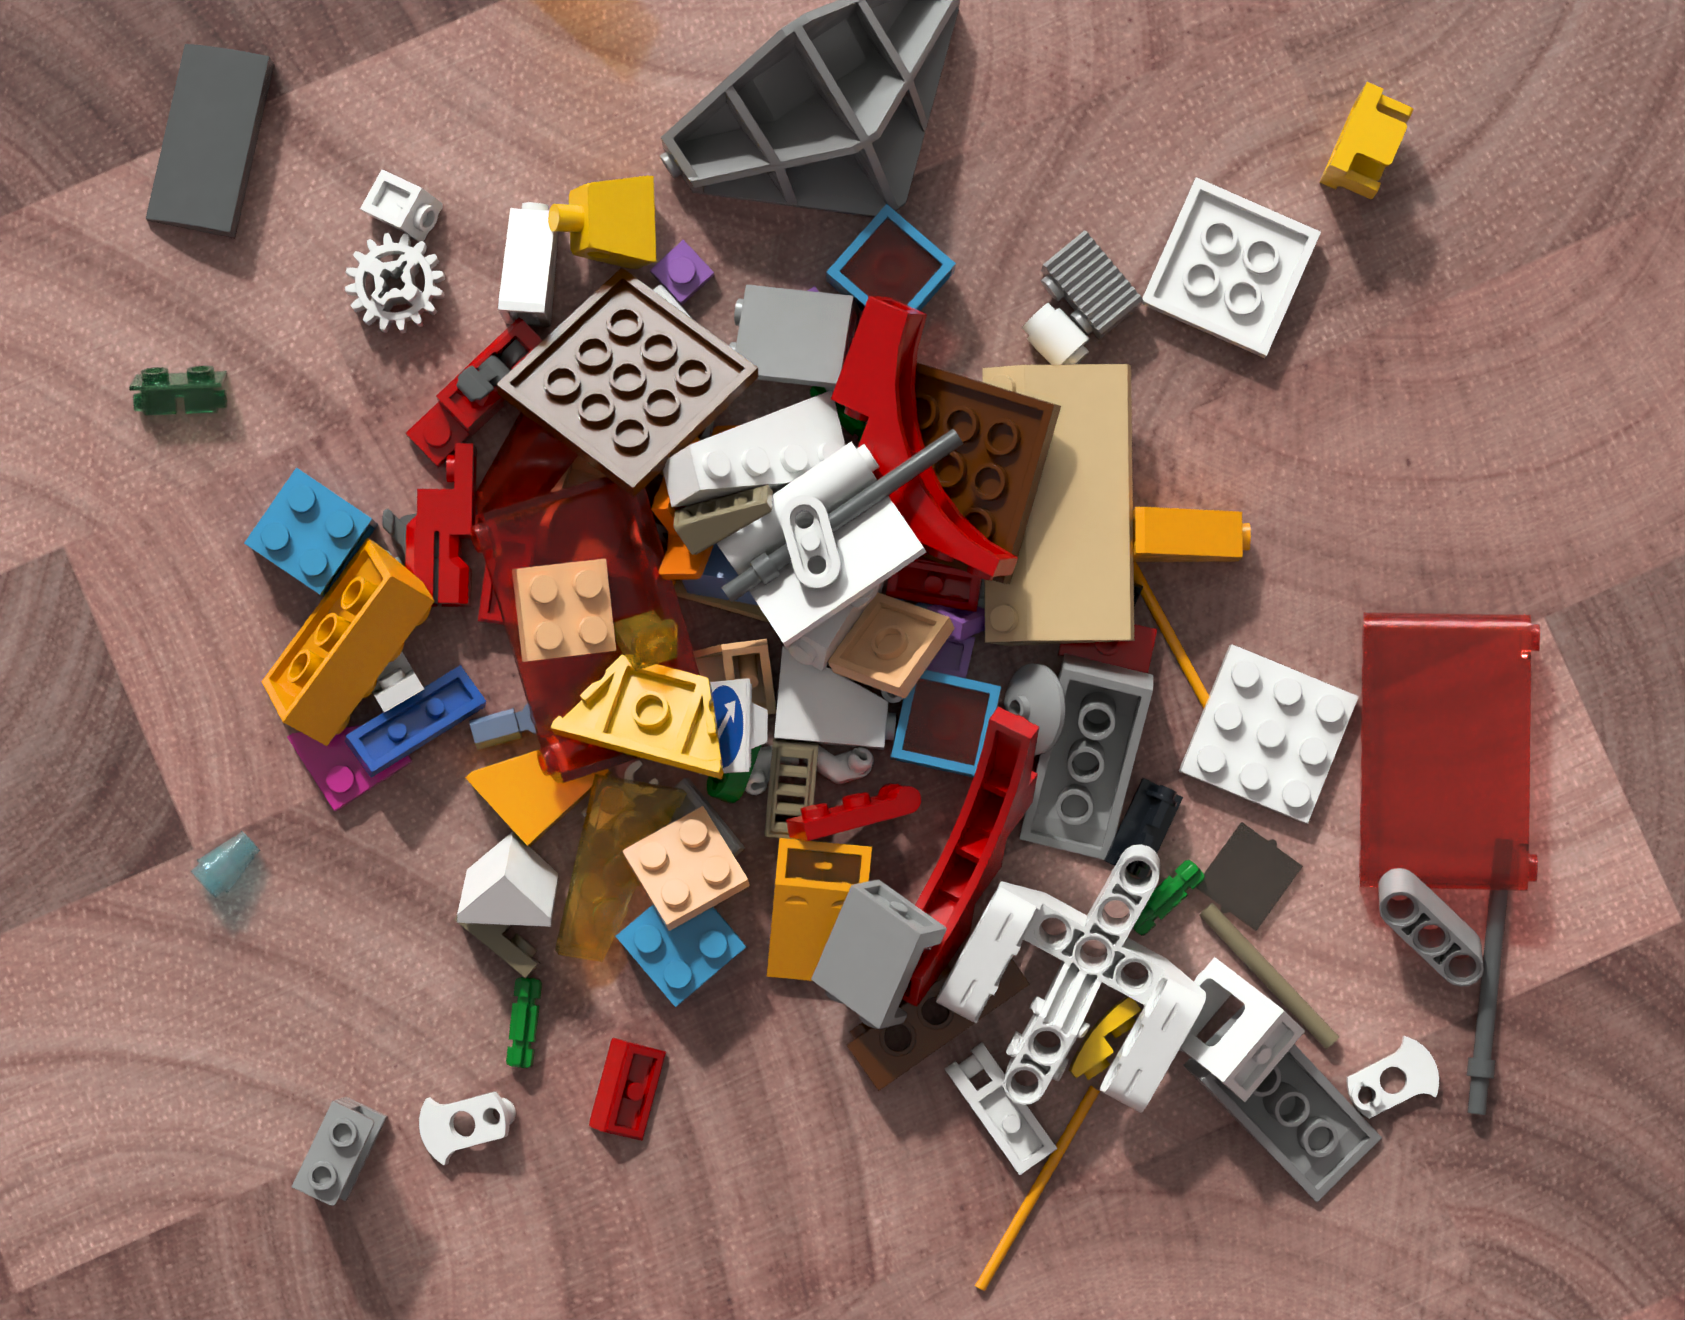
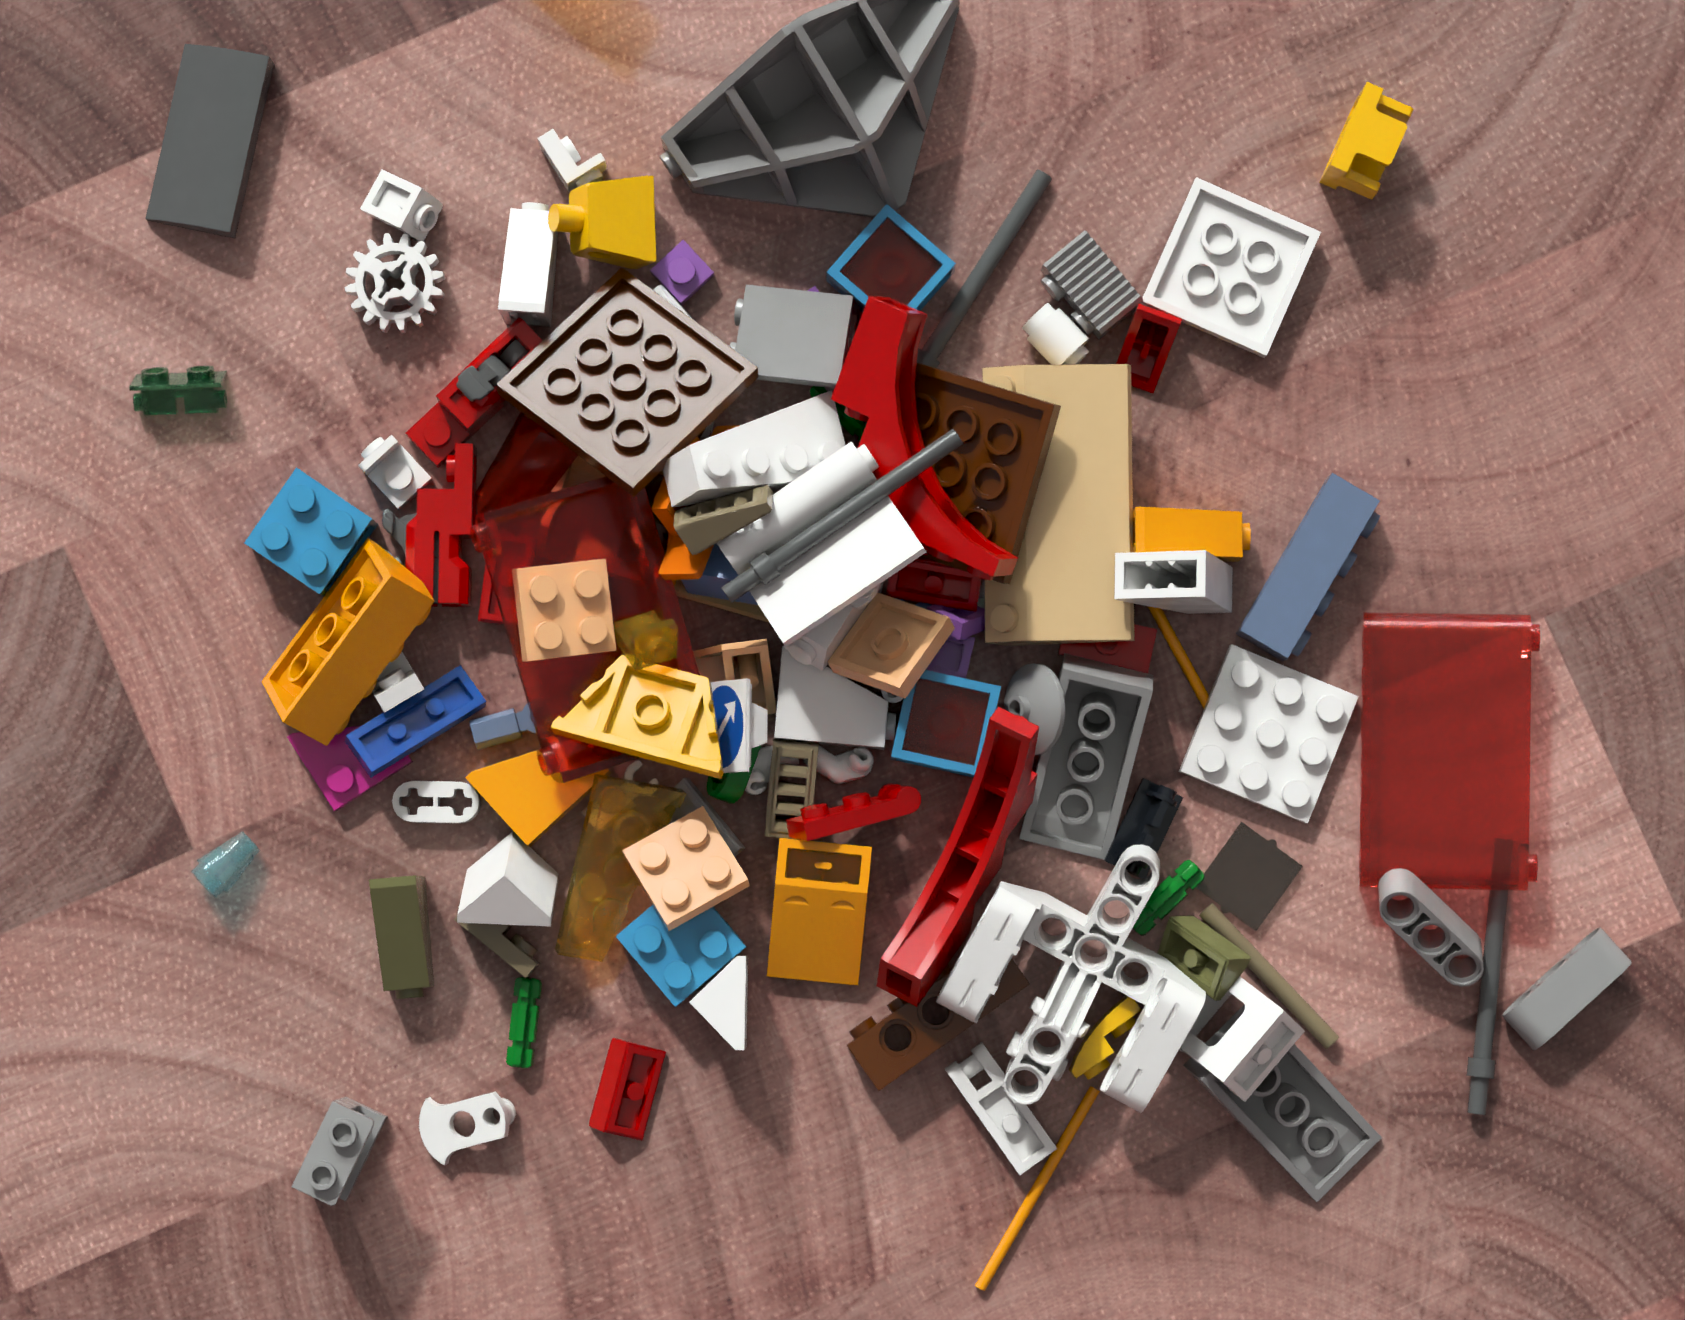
white plate [780,495,840,589] -> none
light grey panel [811,879,947,1029] -> none
white piece [1347,1036,1439,1119] -> none
none -> white bracket [358,435,433,510]
none -> olive slope [369,875,434,999]
none -> white beam [392,781,481,824]
none -> white bracket [538,129,607,193]
none -> white slope [689,956,748,1050]
none -> dark grey bar [917,169,1052,368]
none -> white slope [1114,550,1233,614]
none -> red slope [1116,304,1182,394]
none -> olive slope [1157,915,1251,1001]
none -> sand blue brick [1236,473,1381,661]
none -> light grey beam [1502,927,1632,1050]

